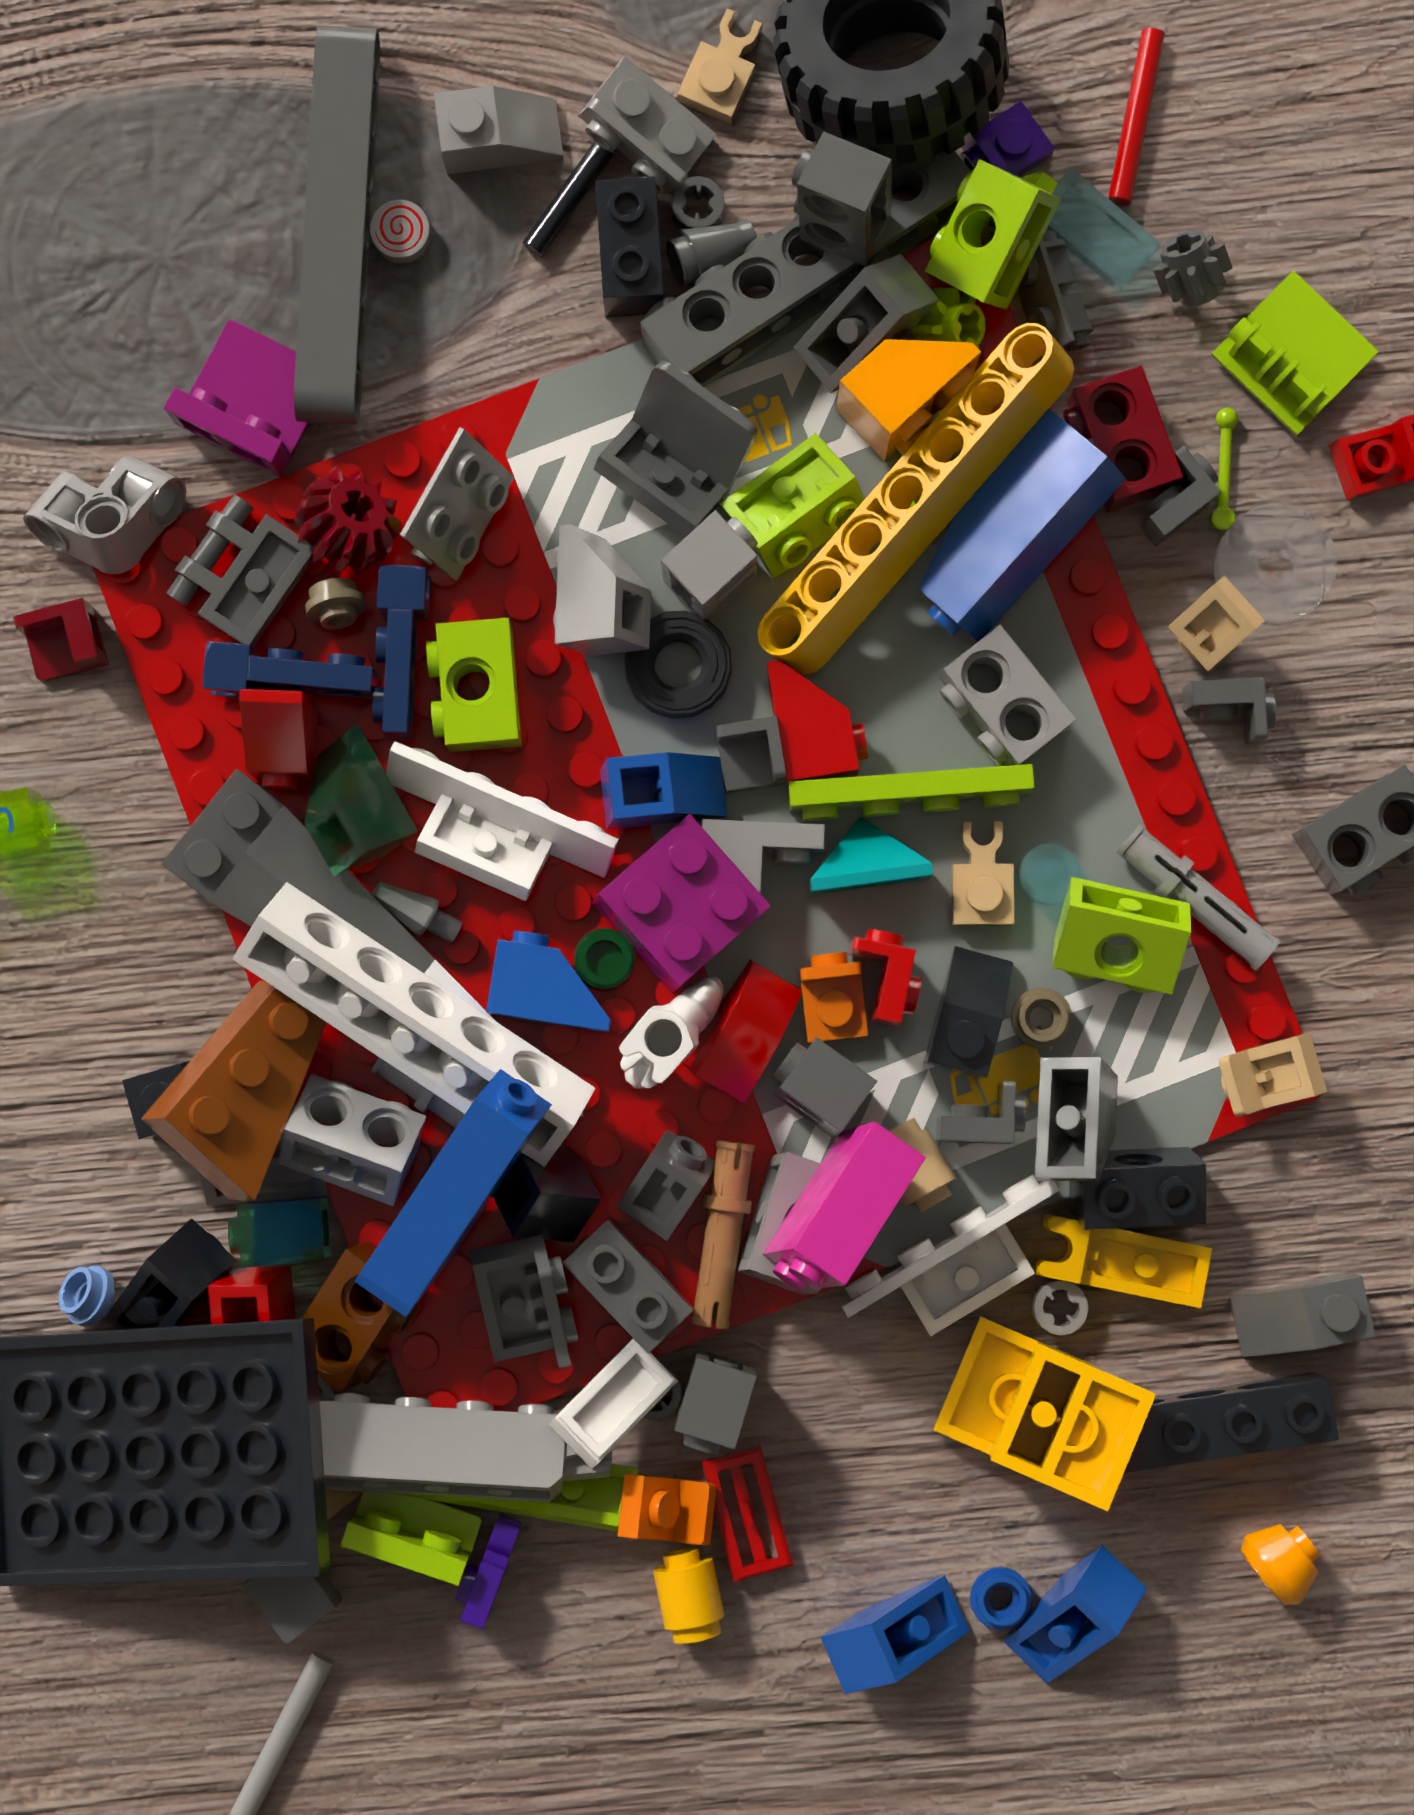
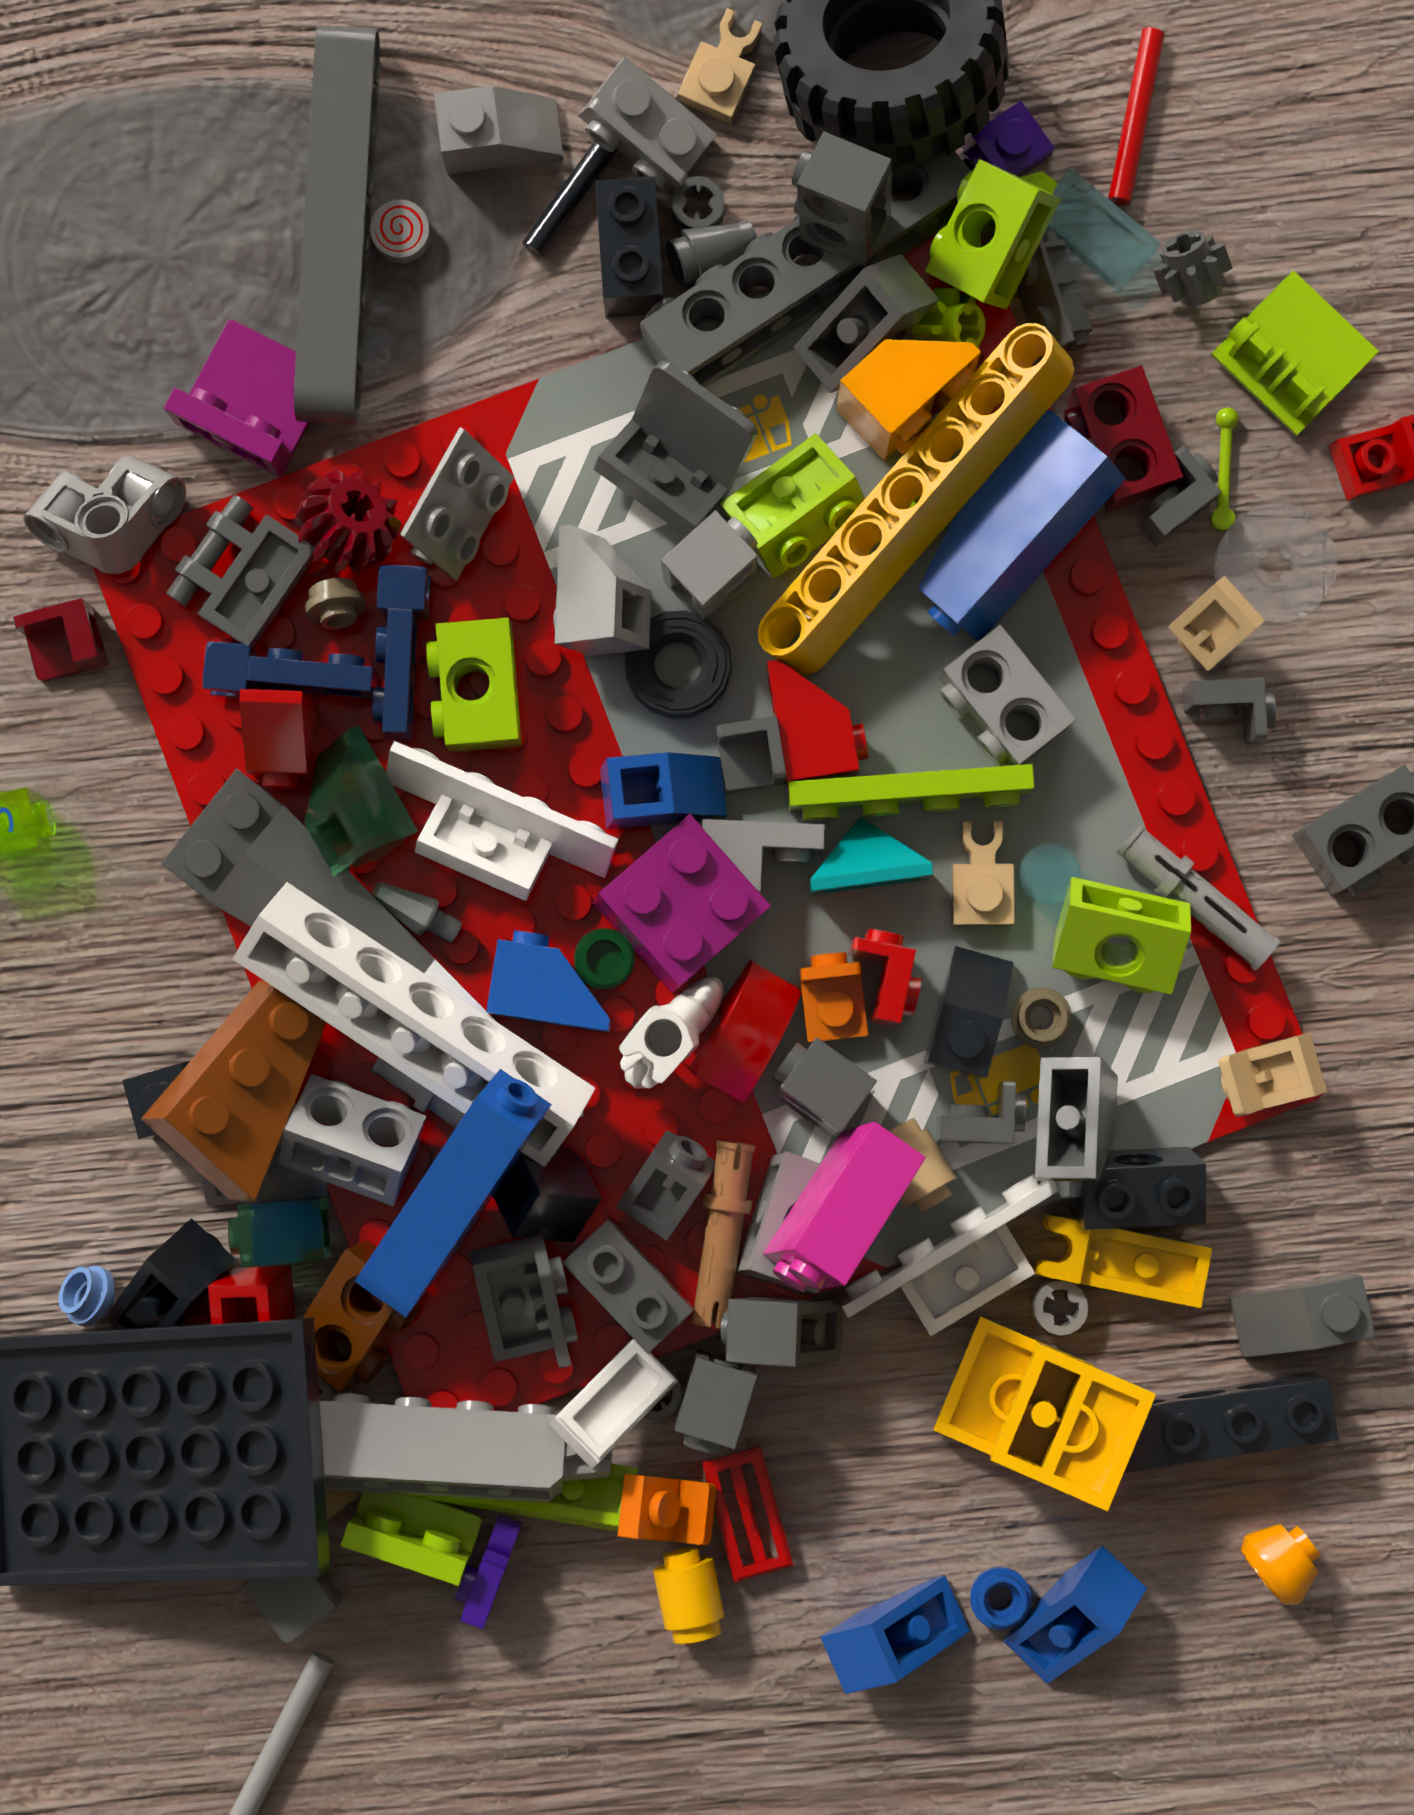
none -> dark grey slope [720,1297,842,1367]

